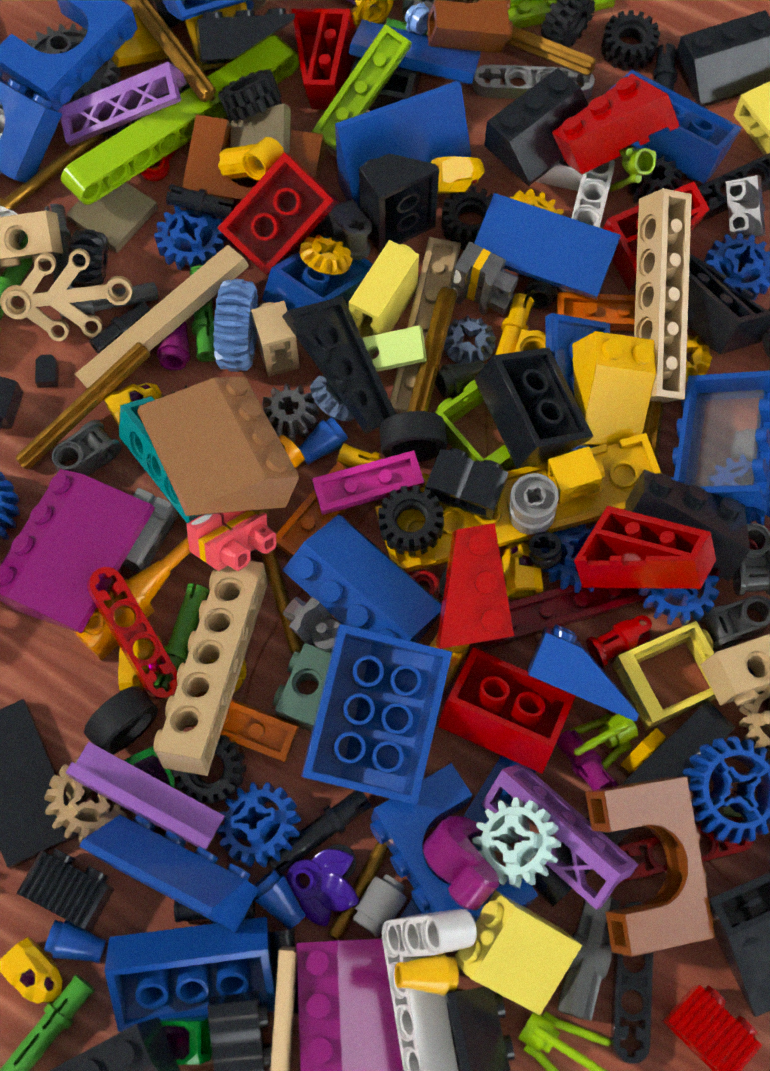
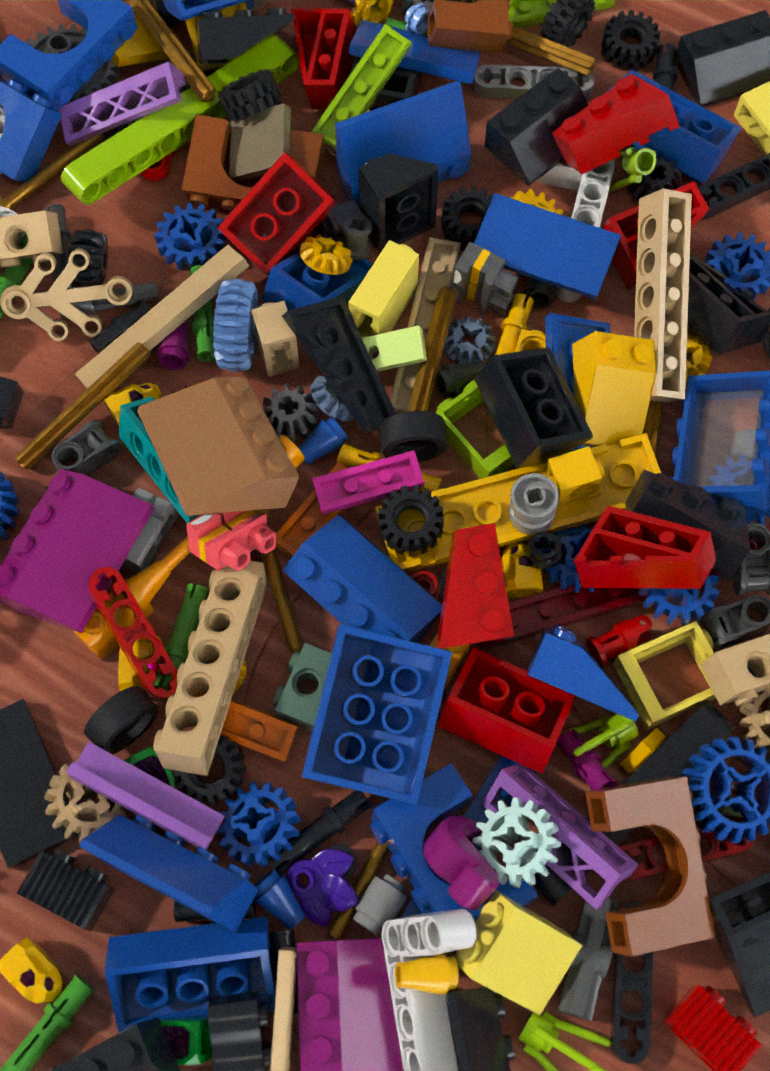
black piece [35,354,58,388] -> none
blue cone [44,920,107,963] -> none
dark tan tile [66,182,158,253] -> none
black pin [166,184,236,219] -> none
yellow piece [218,137,284,181] -> none
flat silver hips [283,597,340,652] -> none
black brick [425,448,508,519] -> none
yellow rock [431,156,485,194] -> none
orange plate [556,292,636,331] -> none
flat silver hips [726,175,766,240] -> none

